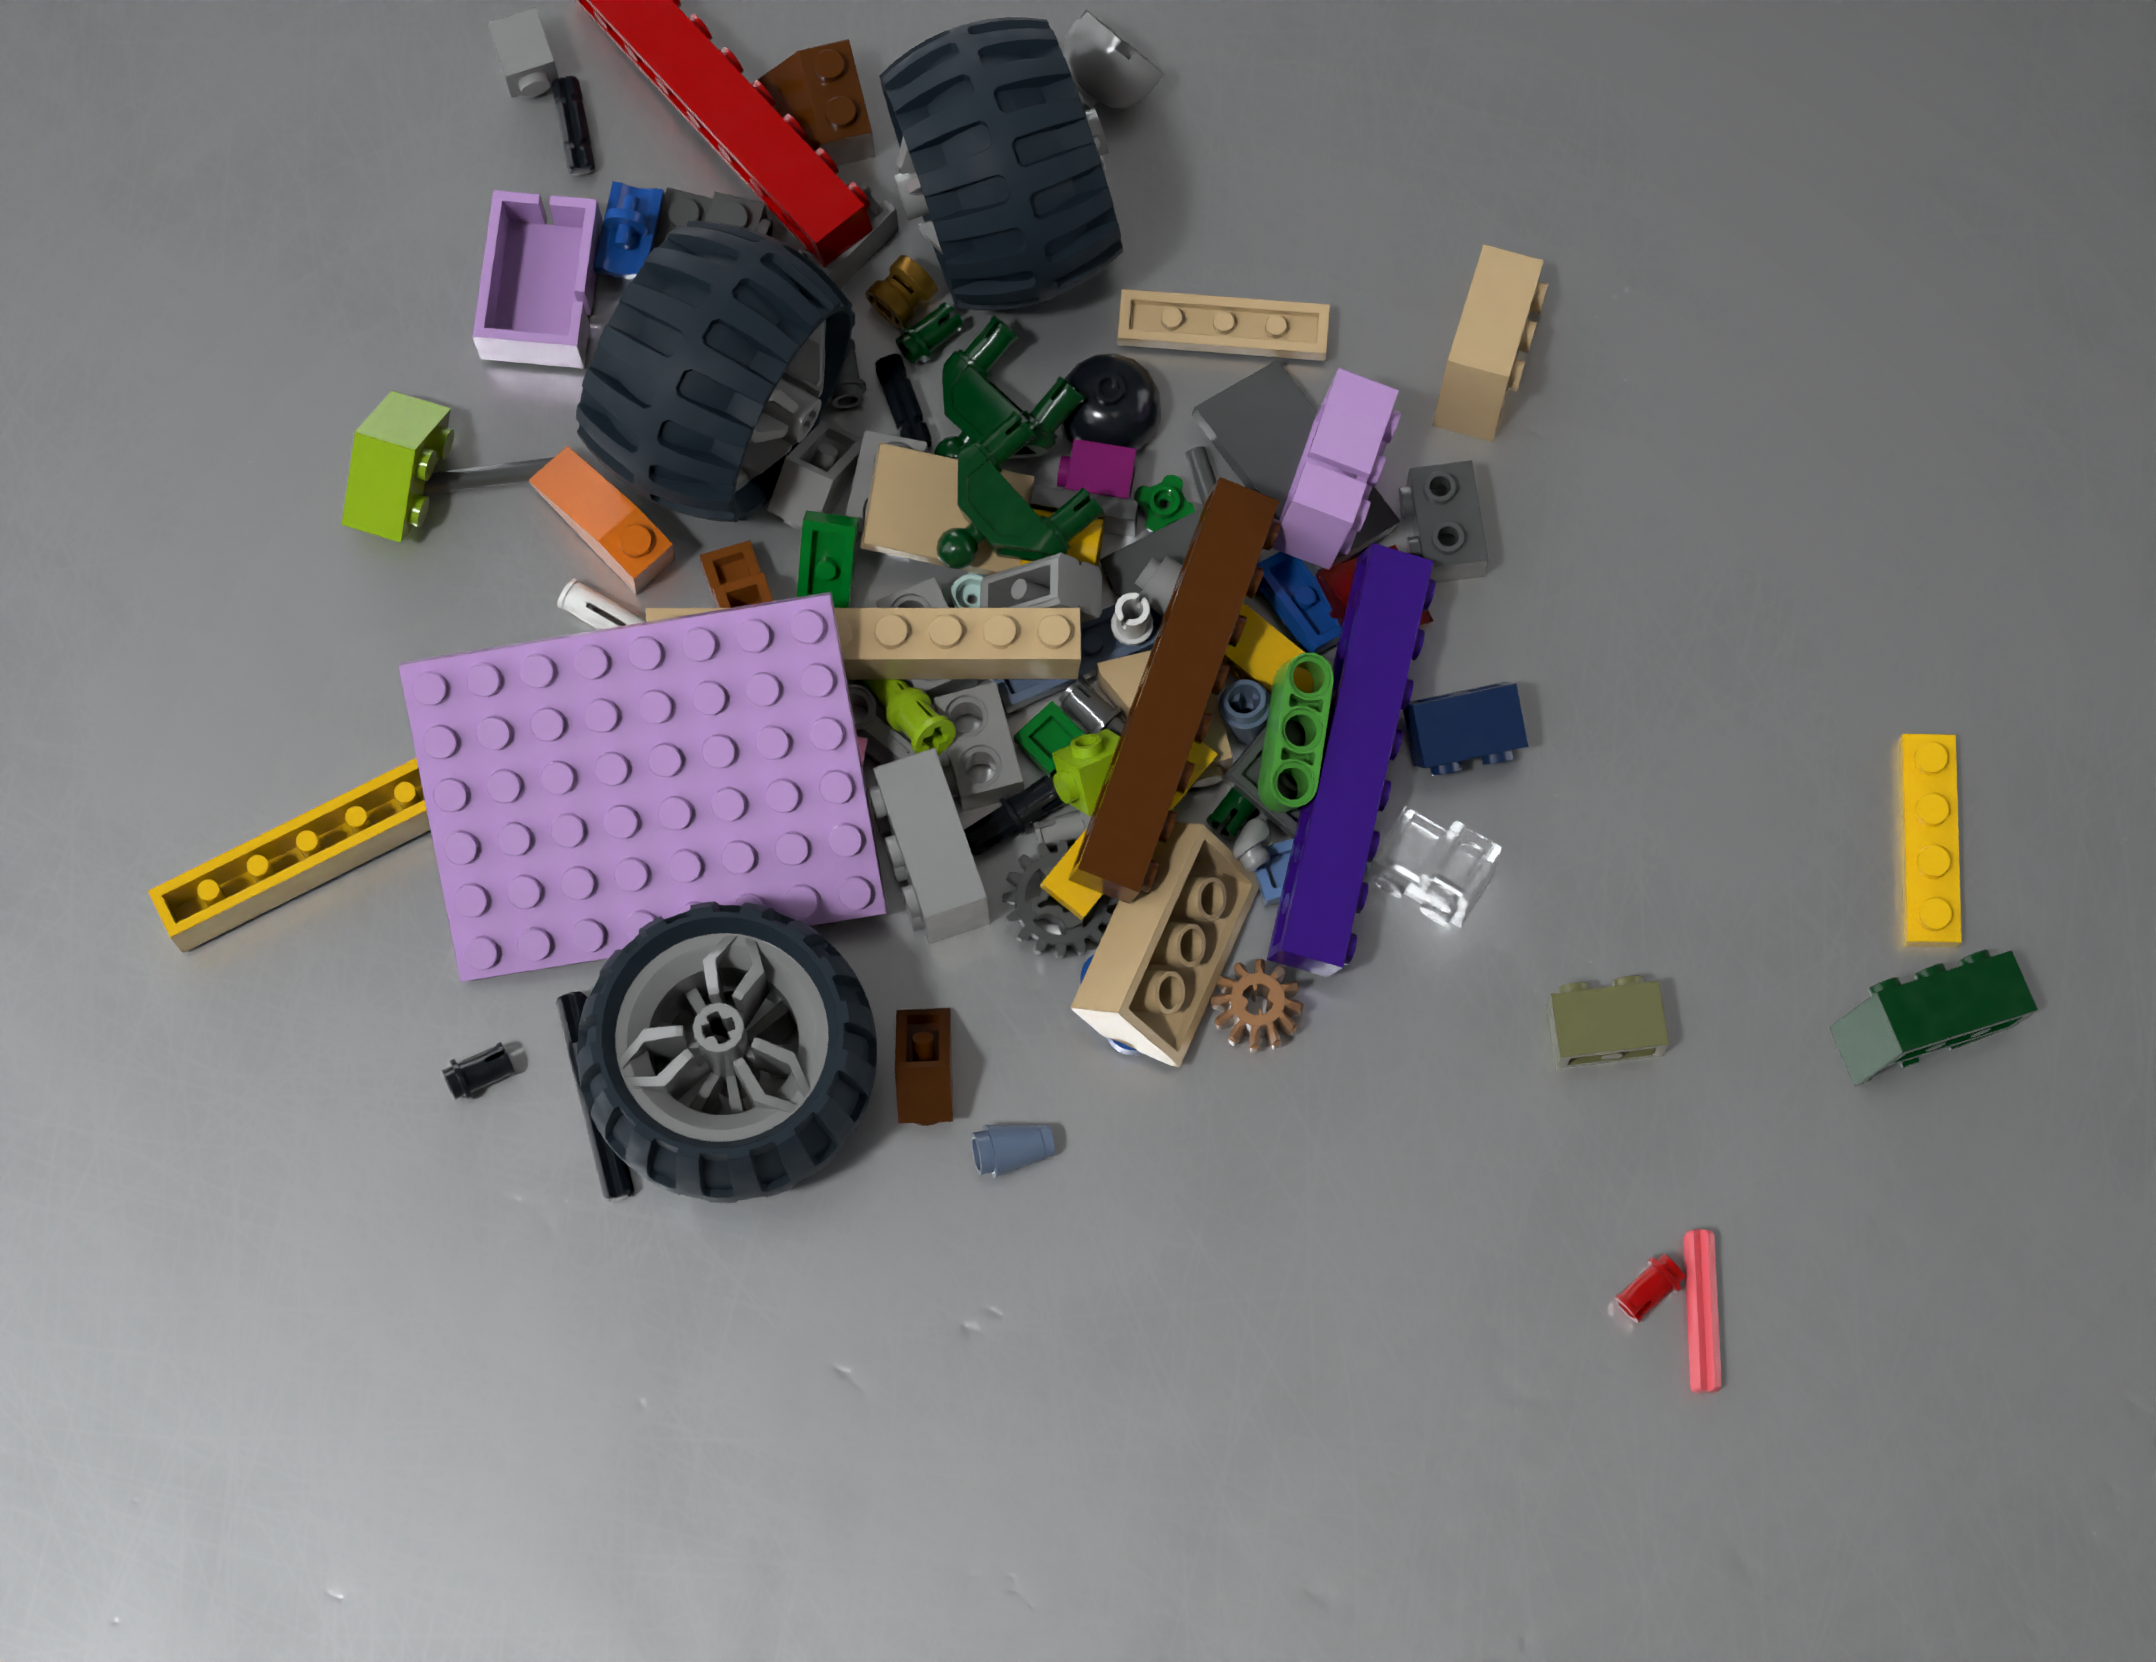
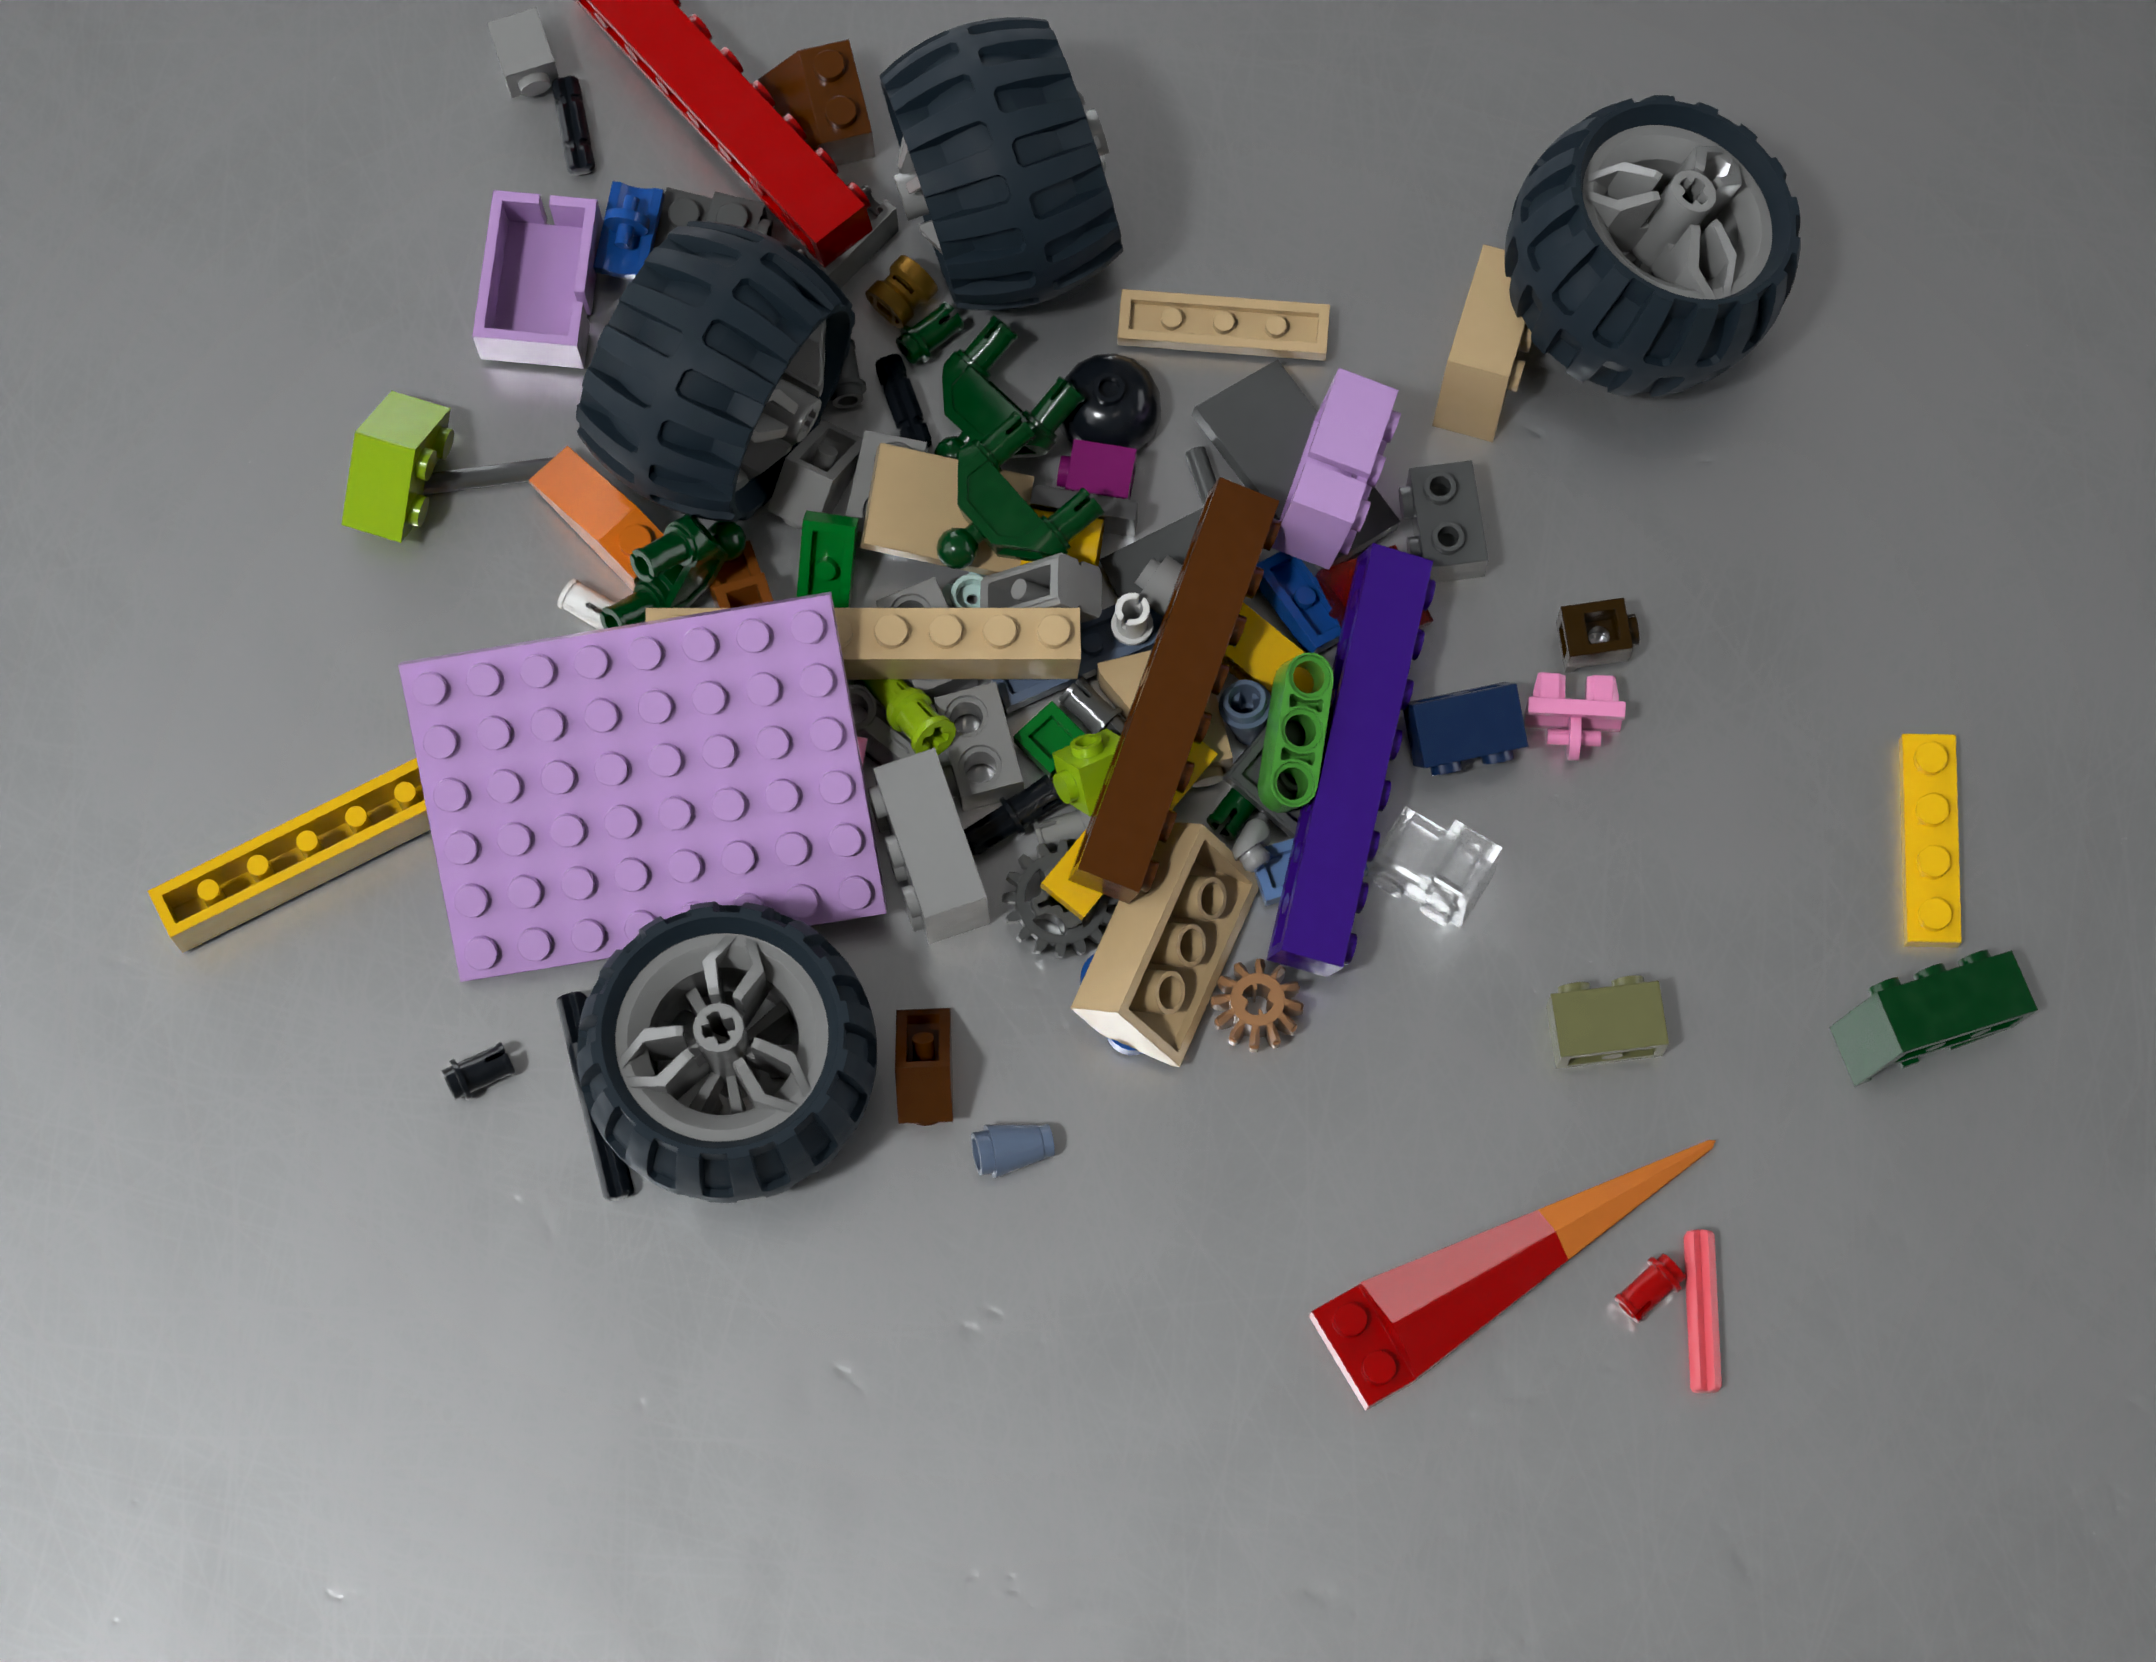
light grey cylinder [1062,10,1164,109] -> none
green plate [1134,475,1195,533] -> none
none -> dark green connector [600,513,746,629]
none -> red plate [1309,1140,1715,1411]
none -> black wheel [1504,95,1801,397]
none -> bright pink hips [1524,672,1626,761]
none -> dark brown brick [1556,598,1640,673]

